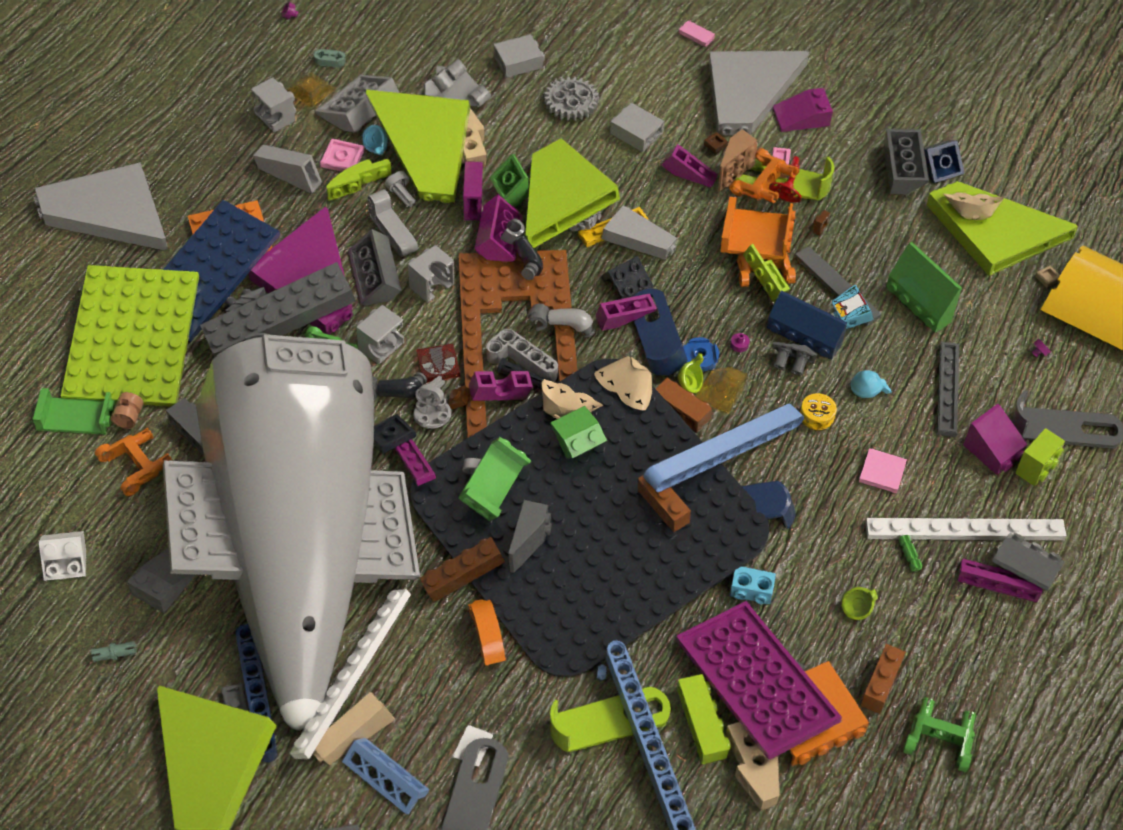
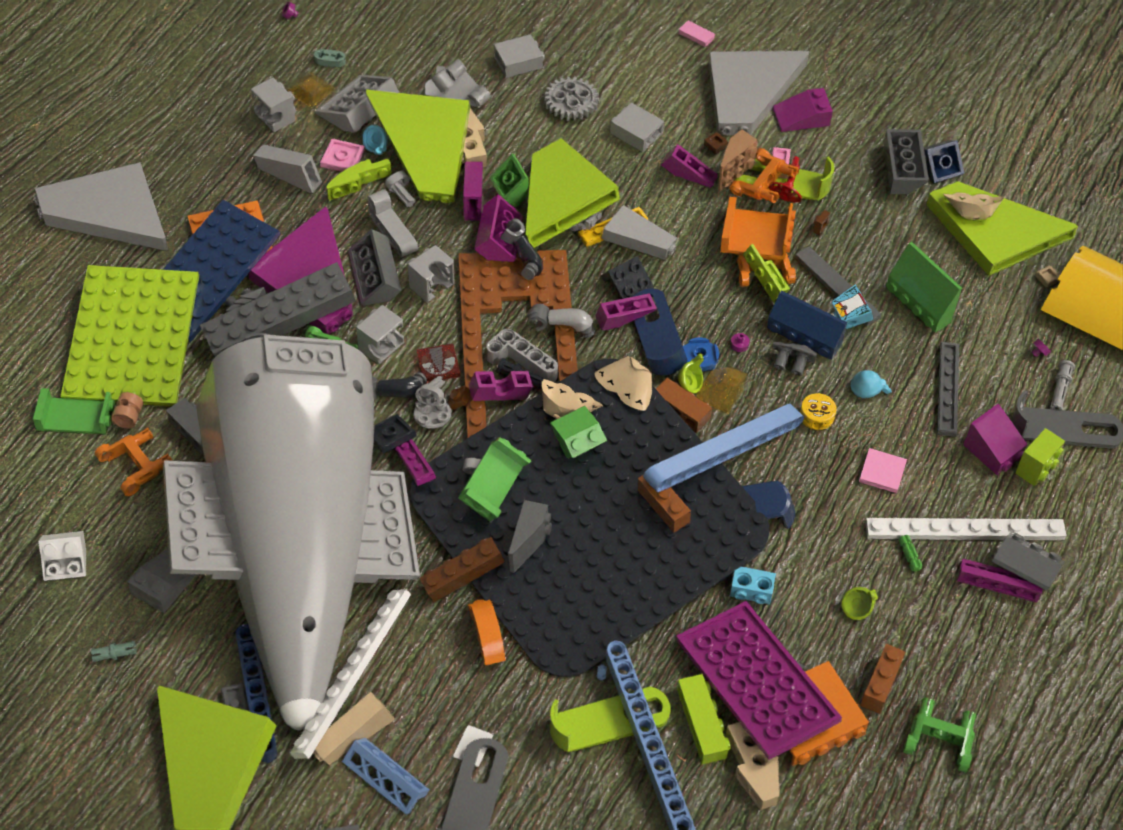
none -> light grey pin [1050,360,1075,410]

